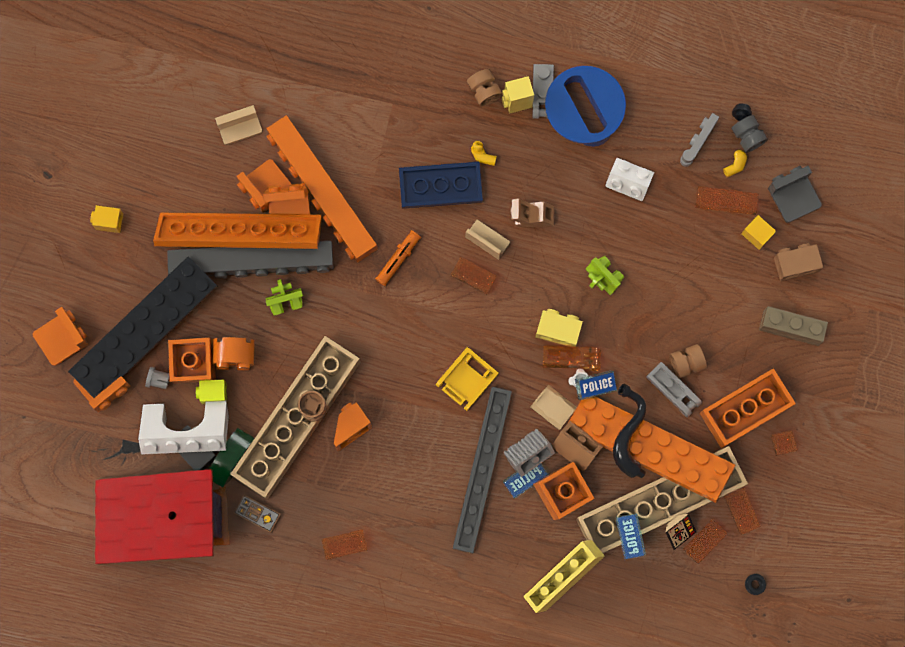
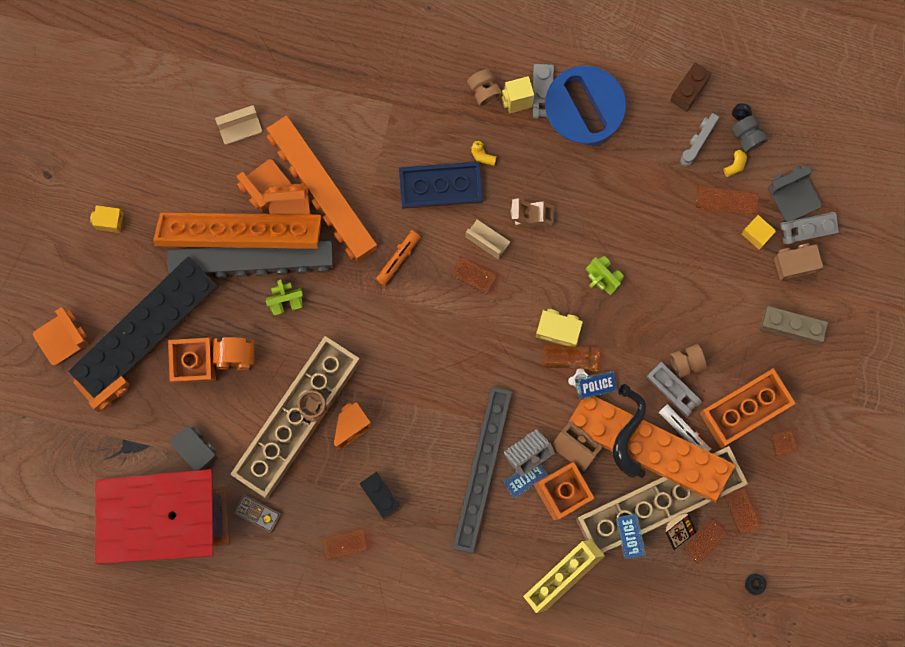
white arch [138,401,229,454] -> none
light grey bush [145,367,170,389] -> none
neon yellow brick [196,380,227,404] -> none
dark green brick [209,428,255,488] -> none
yellow container [435,347,499,411] -> none
tan piece [531,385,577,430] -> none
white bracket [605,158,654,201] -> none
none -> black brick [359,472,401,520]
none -> white pin [659,404,711,452]
none -> reddish brown brick [670,62,712,112]
none -> light grey plate [780,212,839,244]

